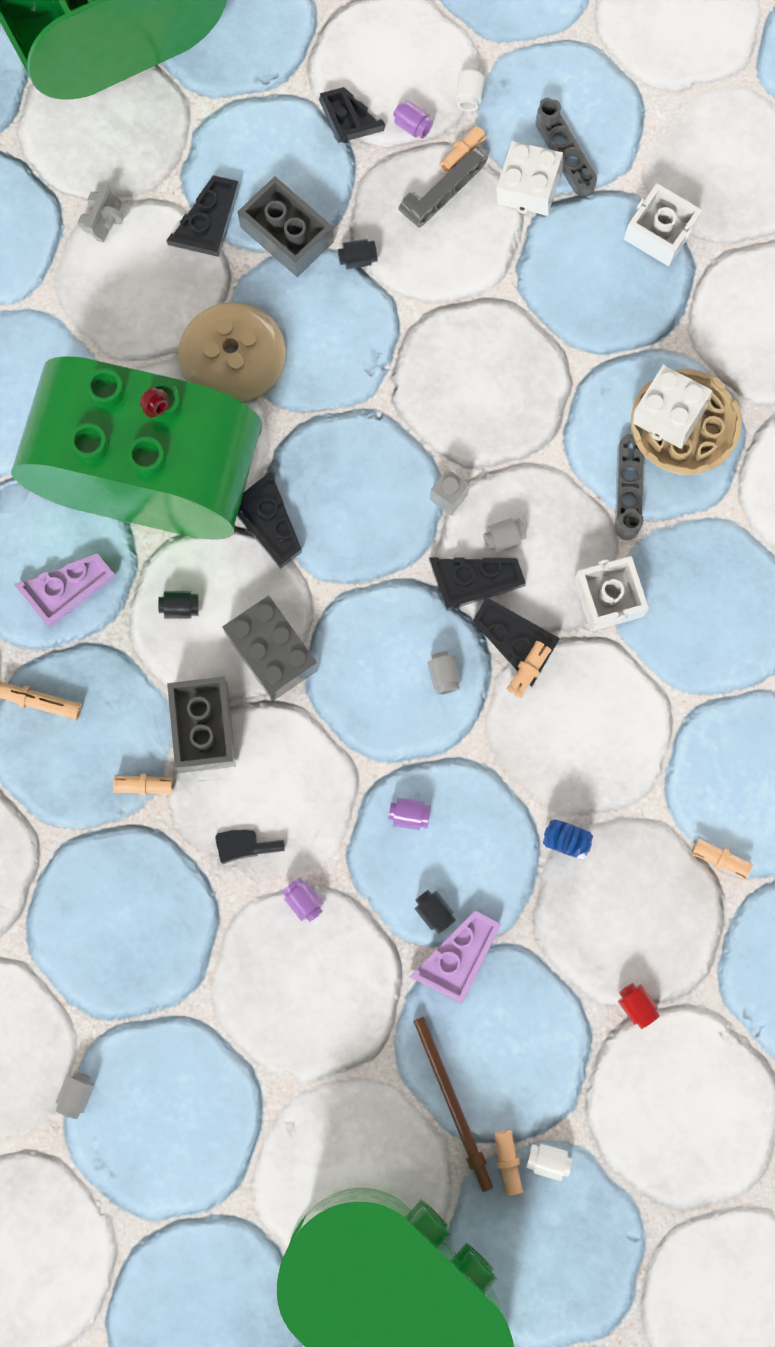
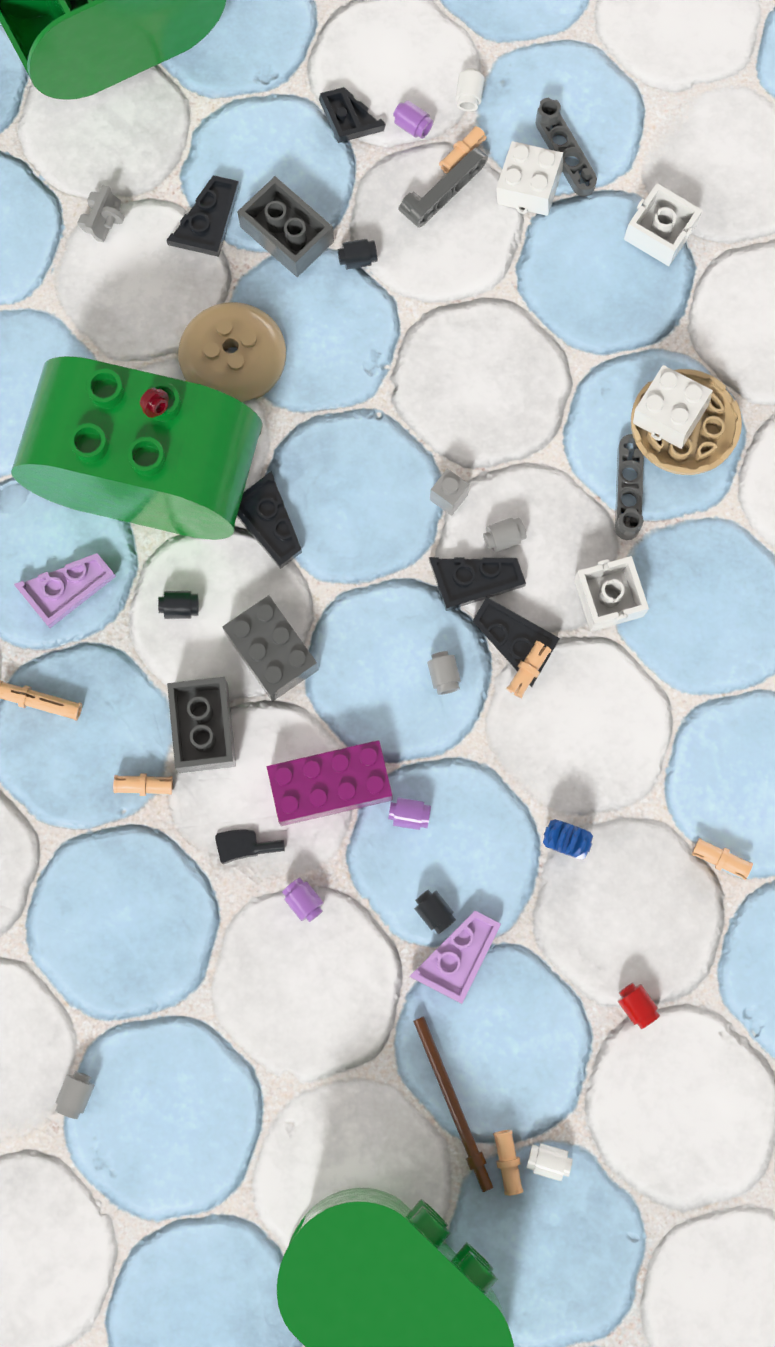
none -> magenta brick [266,740,393,826]

